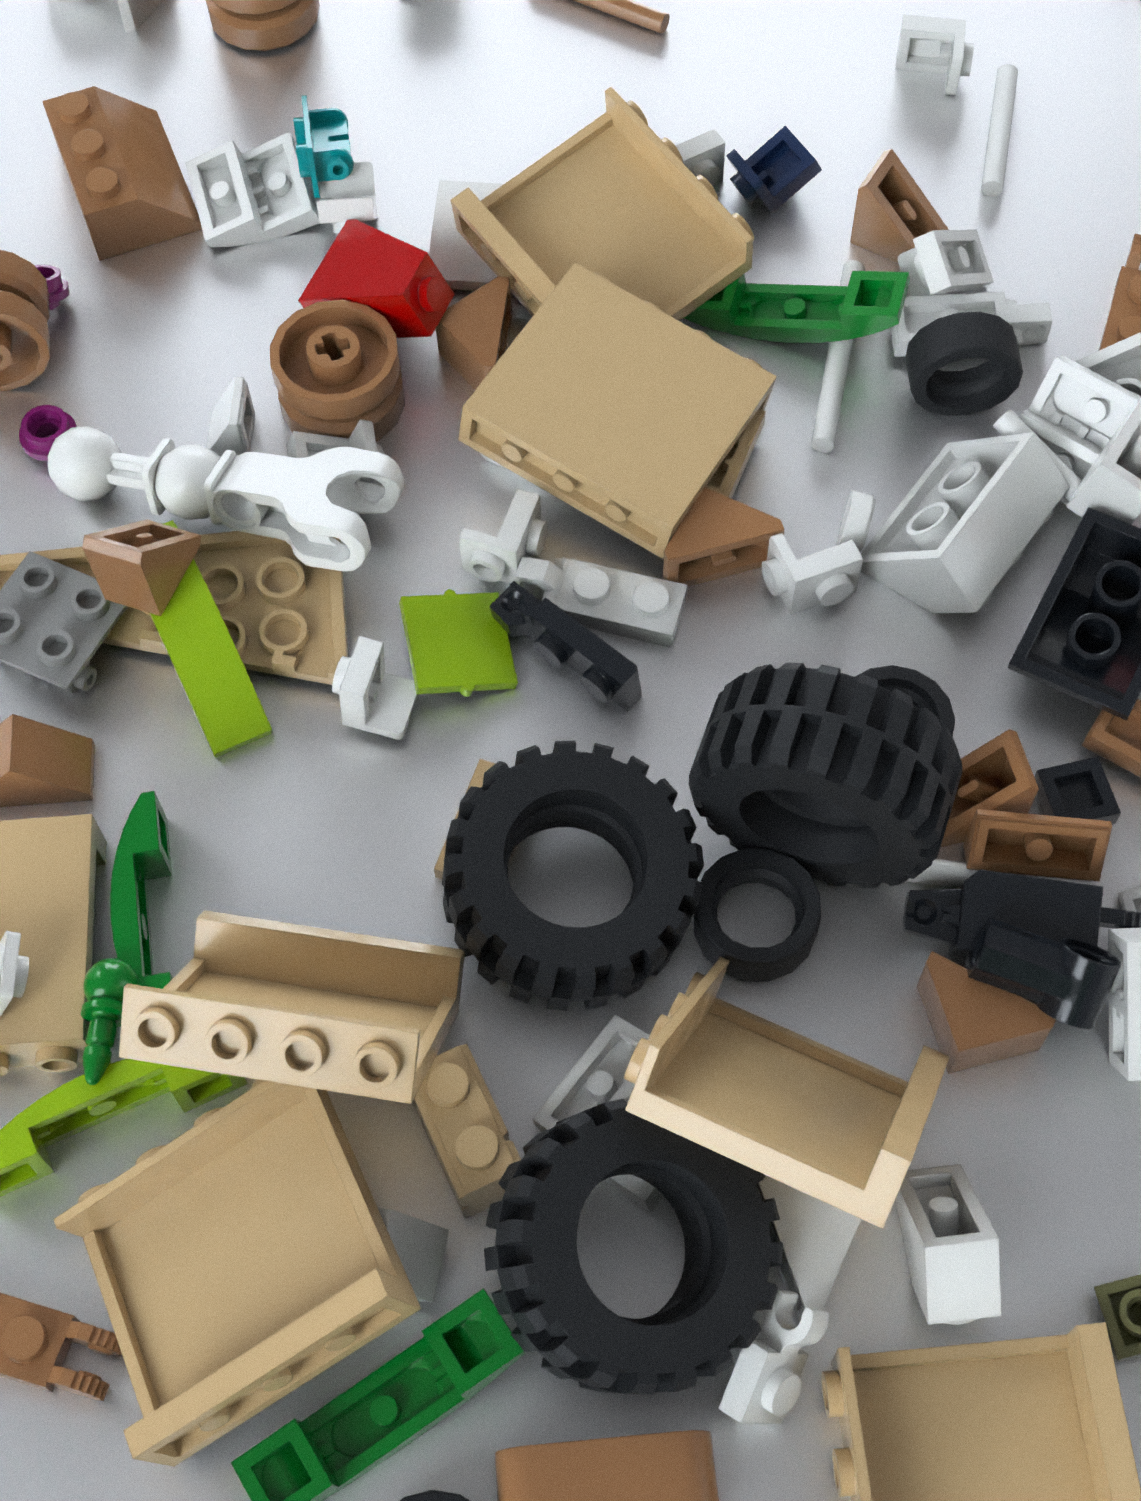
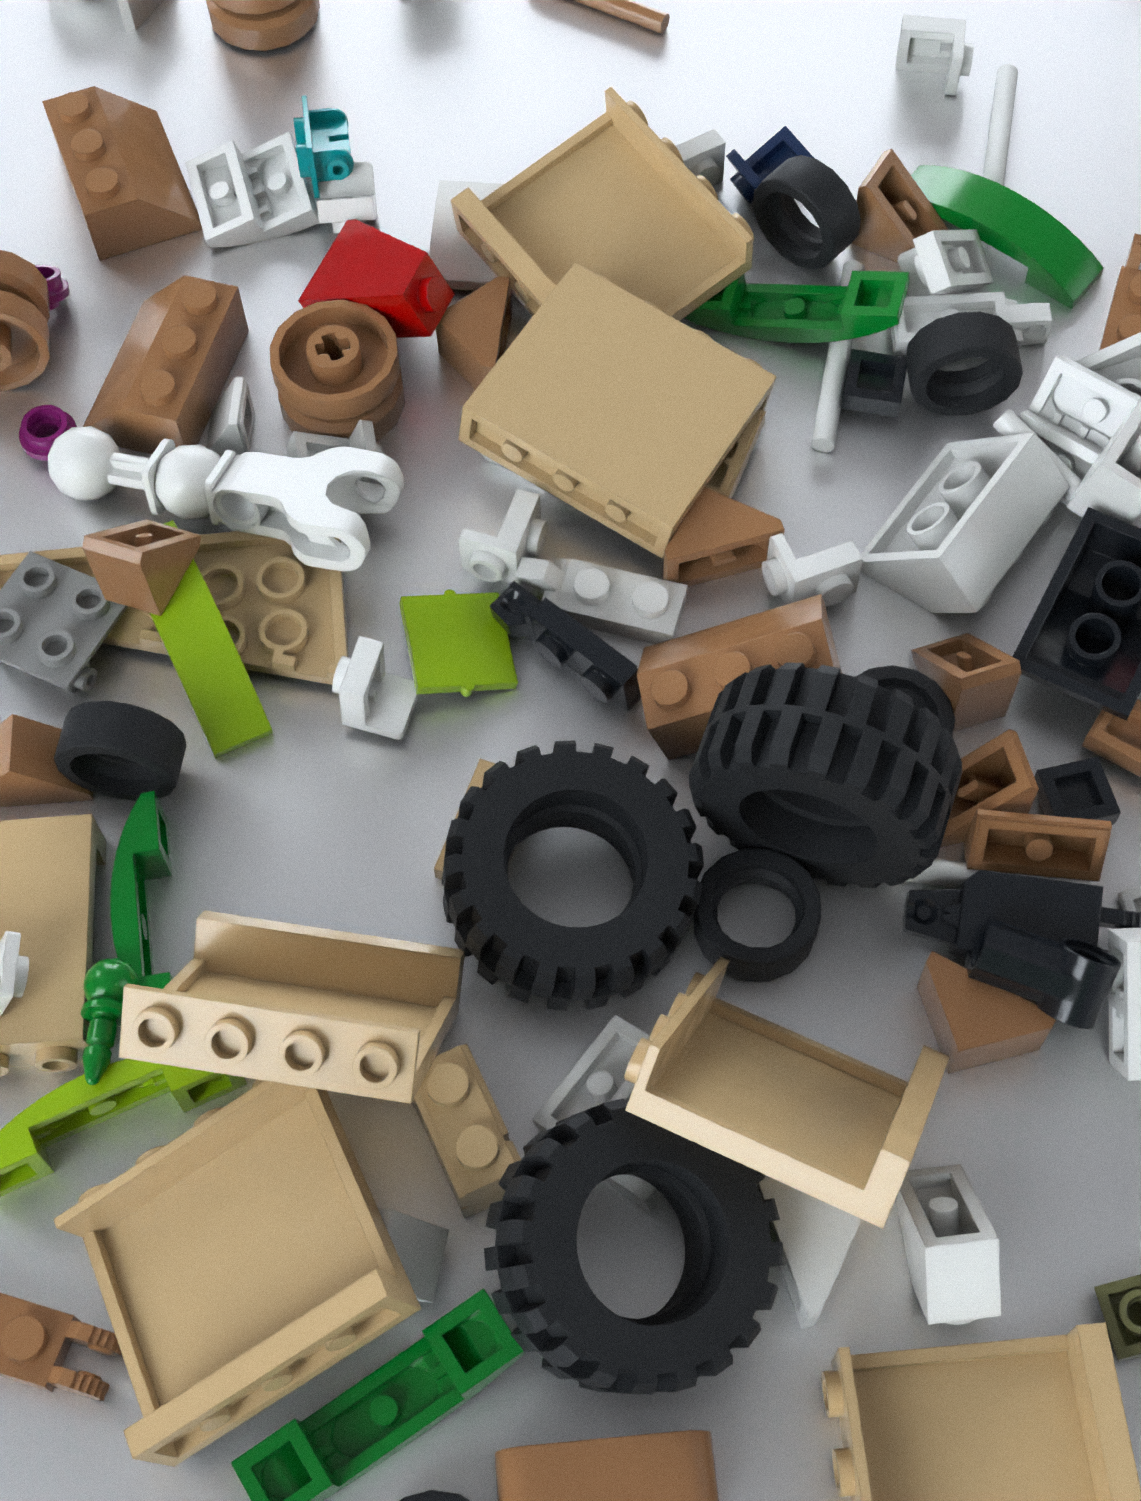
white plate [718,1290,829,1424] -> none
white tile [836,490,876,551] -> none
none -> black tyre [54,701,186,801]
none -> medium nougat slope [83,275,249,454]
none -> medium nougat slope [637,594,842,760]
none -> black tyre [753,155,861,270]
none -> black plate [841,349,907,417]
none -> green slope [911,165,1104,309]
none -> medium nougat slope [911,633,1022,732]

